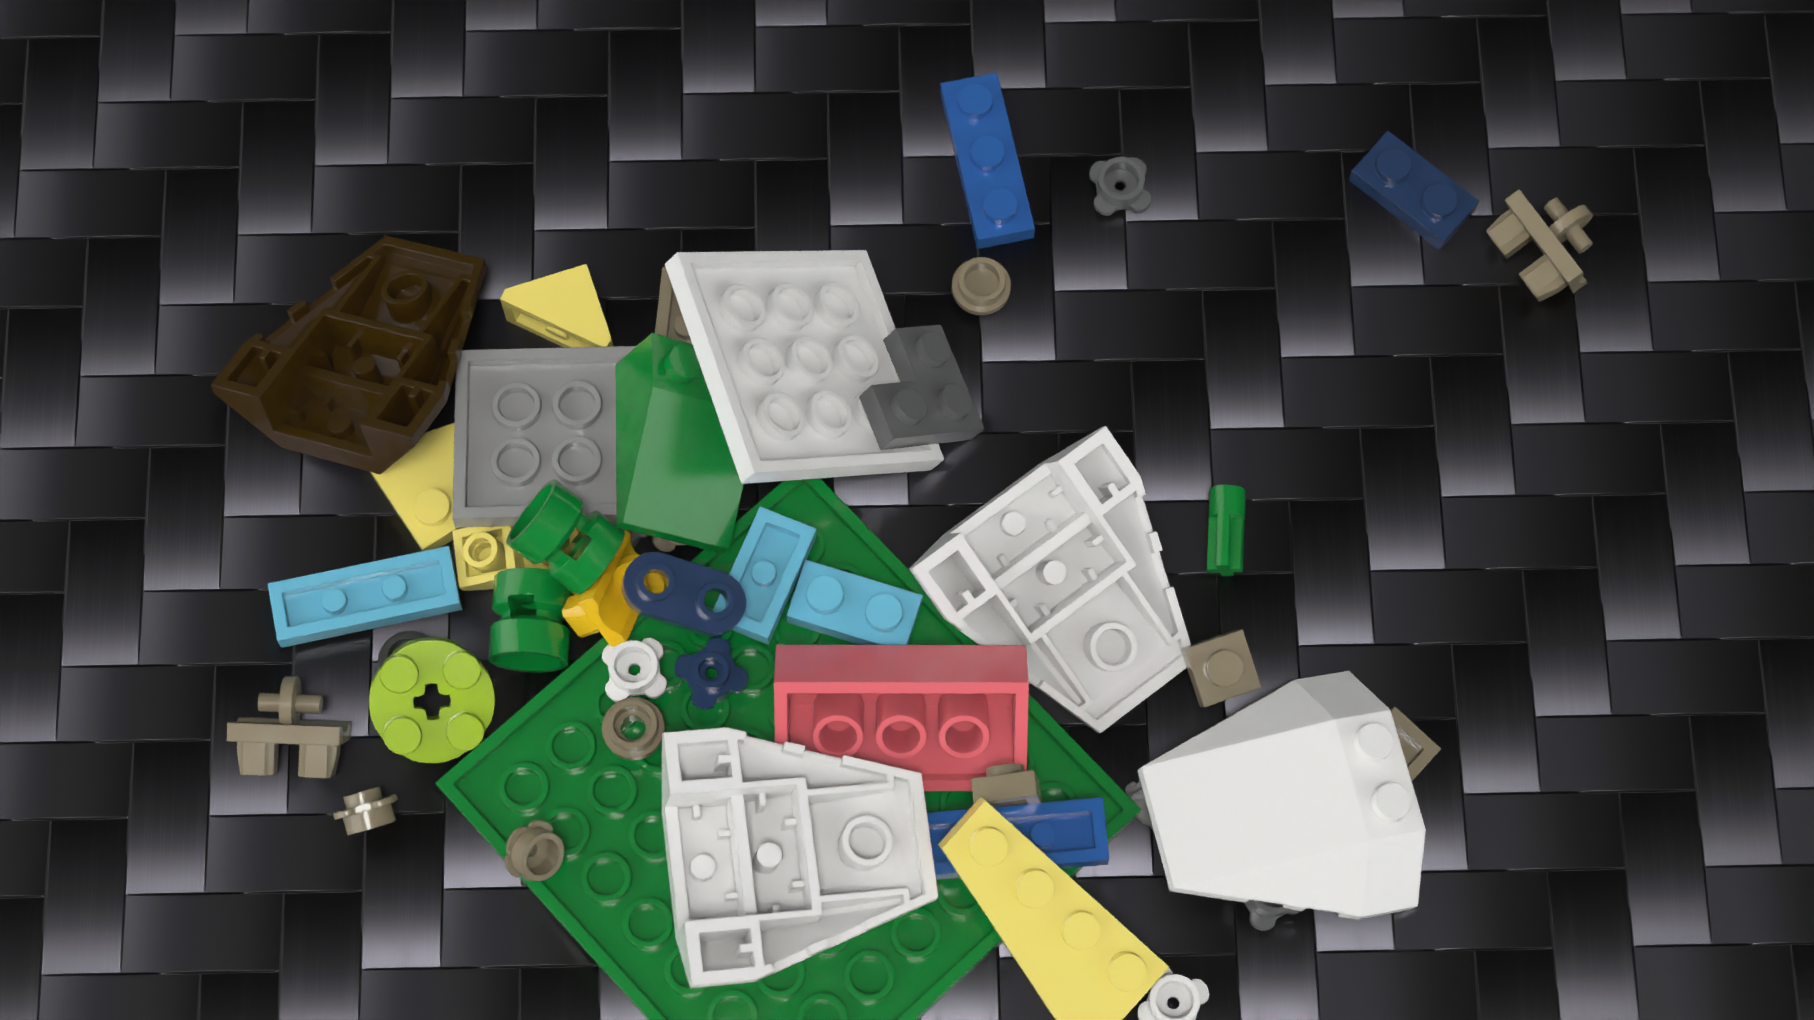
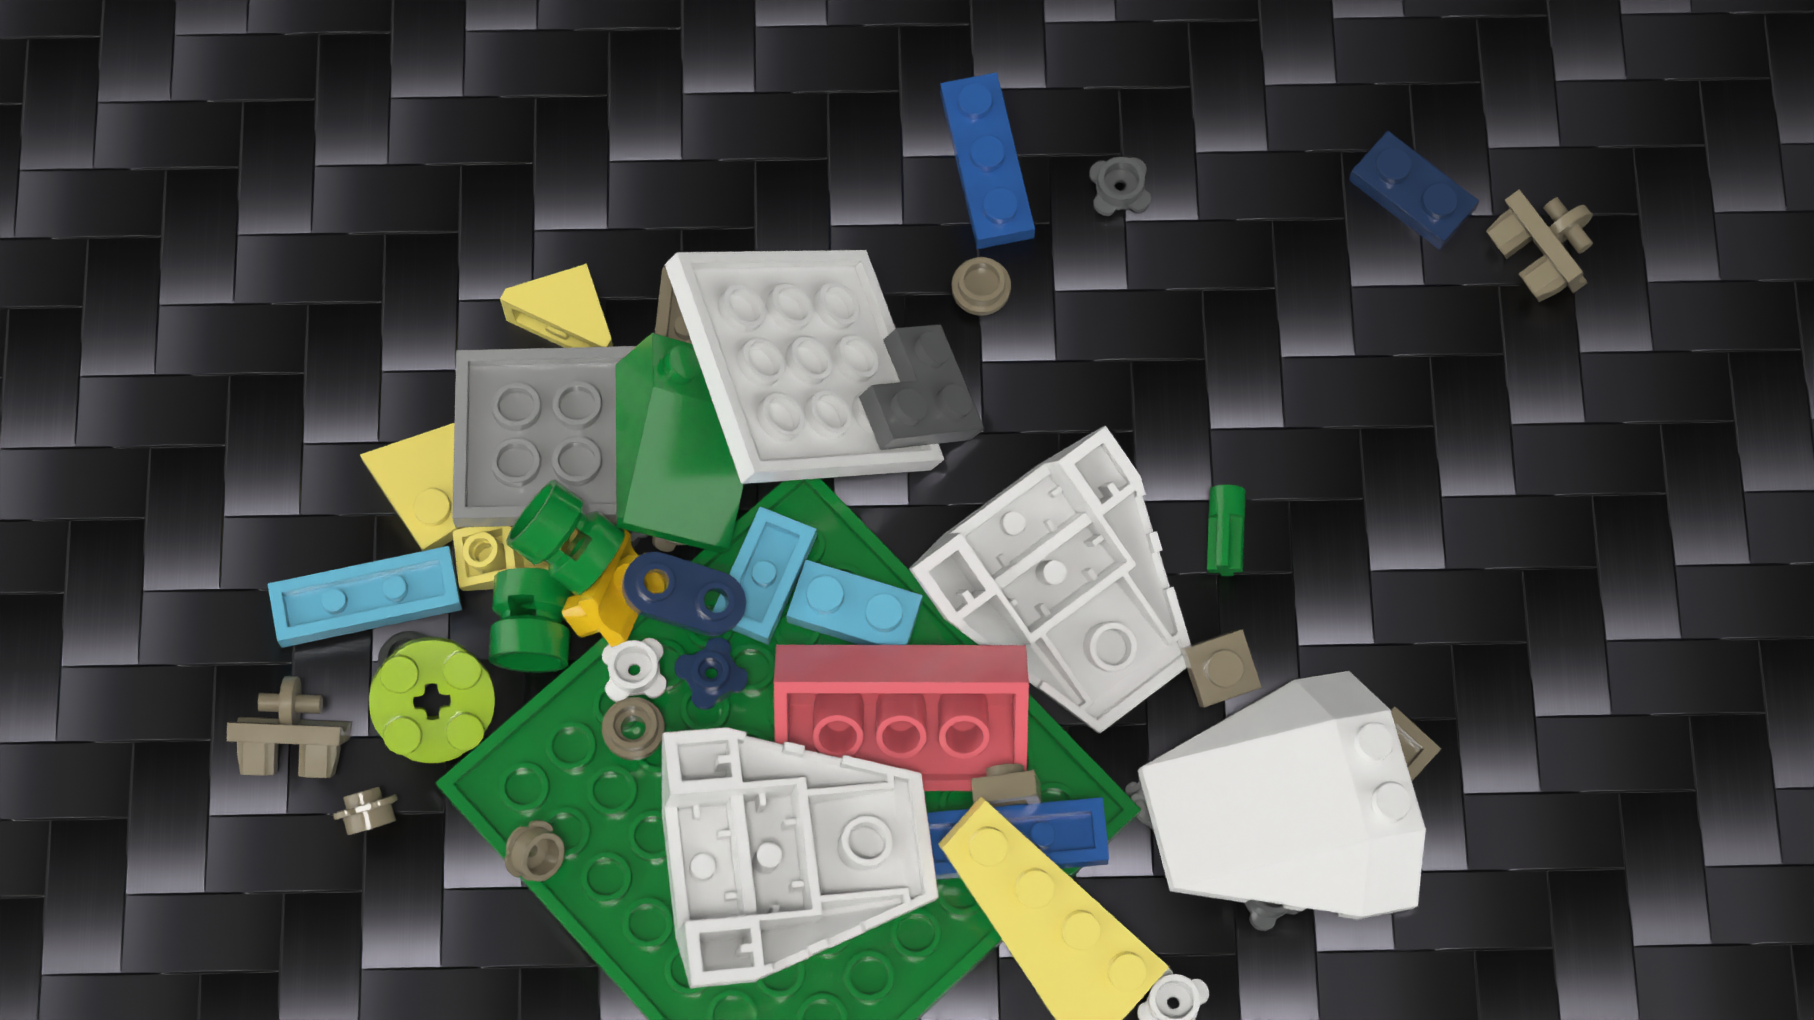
dark brown wedge [210,236,487,474] -> none

